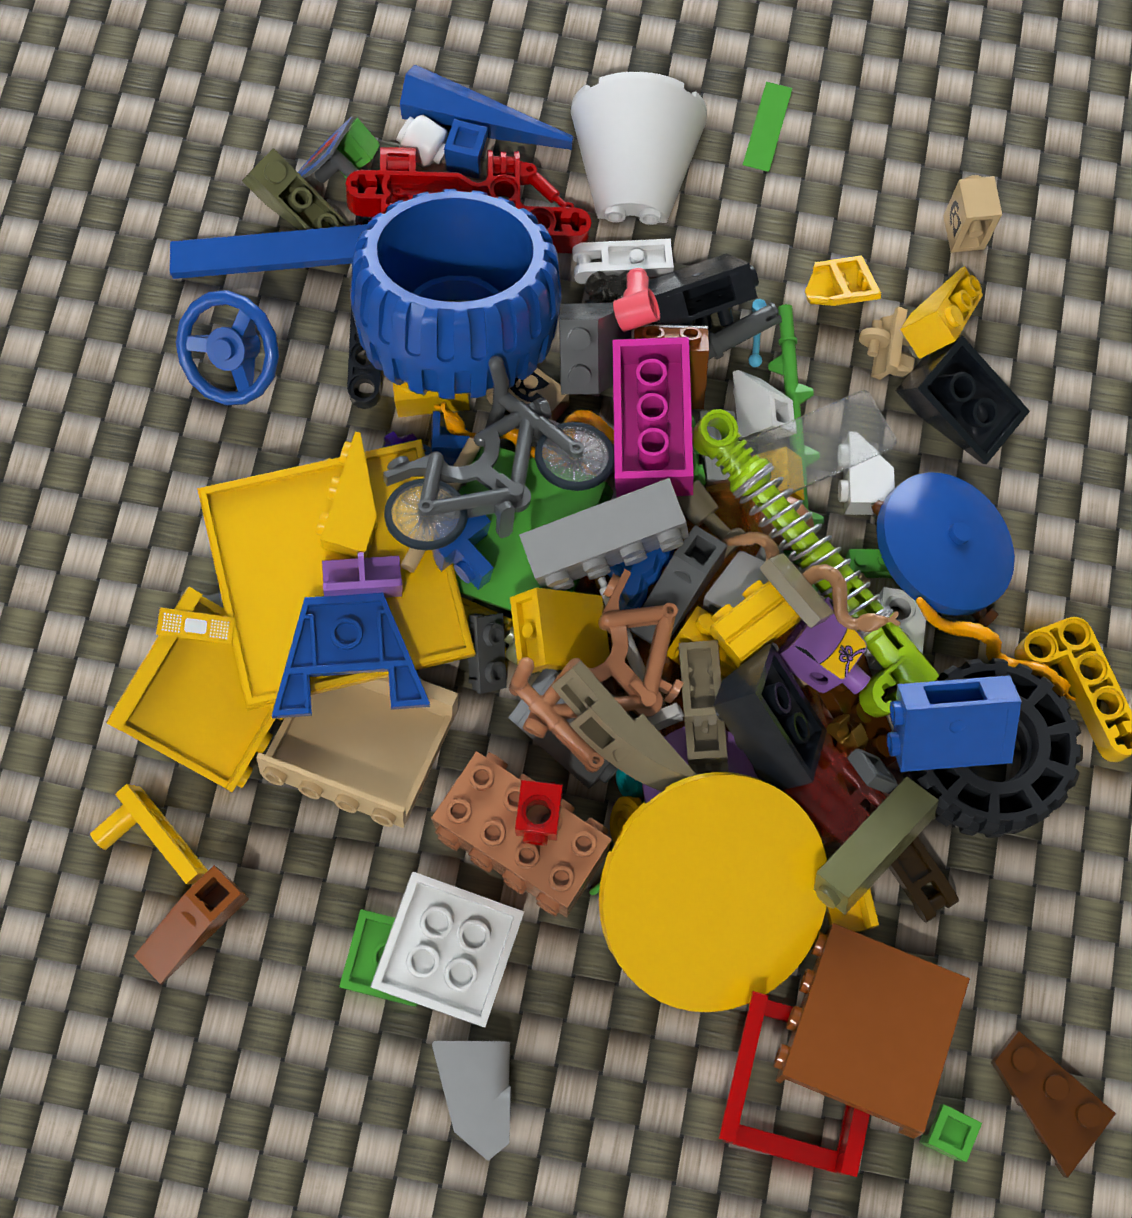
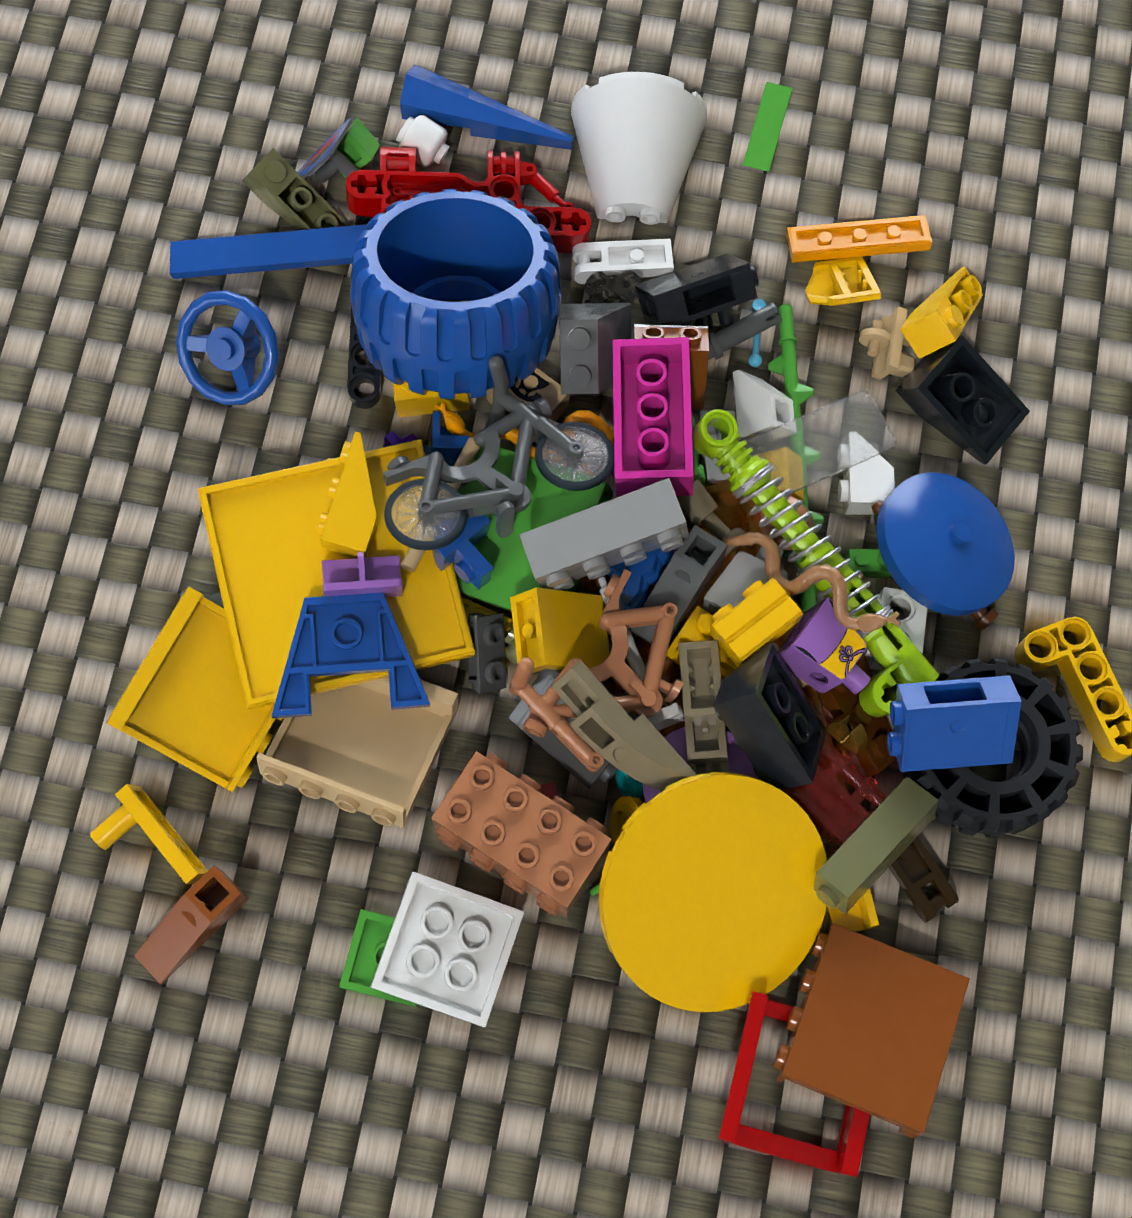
yellow sticker [156,607,235,645] -> none
light grey panel [432,1041,511,1161] -> none
blue panel [444,119,488,179] -> none
red brick [515,780,563,846] -> none
coral pin [613,268,660,332] -> none
dark tan tile [759,553,835,628] -> none
dark grey tile [847,748,898,794] -> none
light orange animal [916,597,1076,701] -> none
bright green panel [919,1104,982,1162] -> none
tan brick [943,175,1002,253] -> none
reddish brown wing [991,1031,1116,1178] -> none
none -> light orange tile [786,215,932,263]

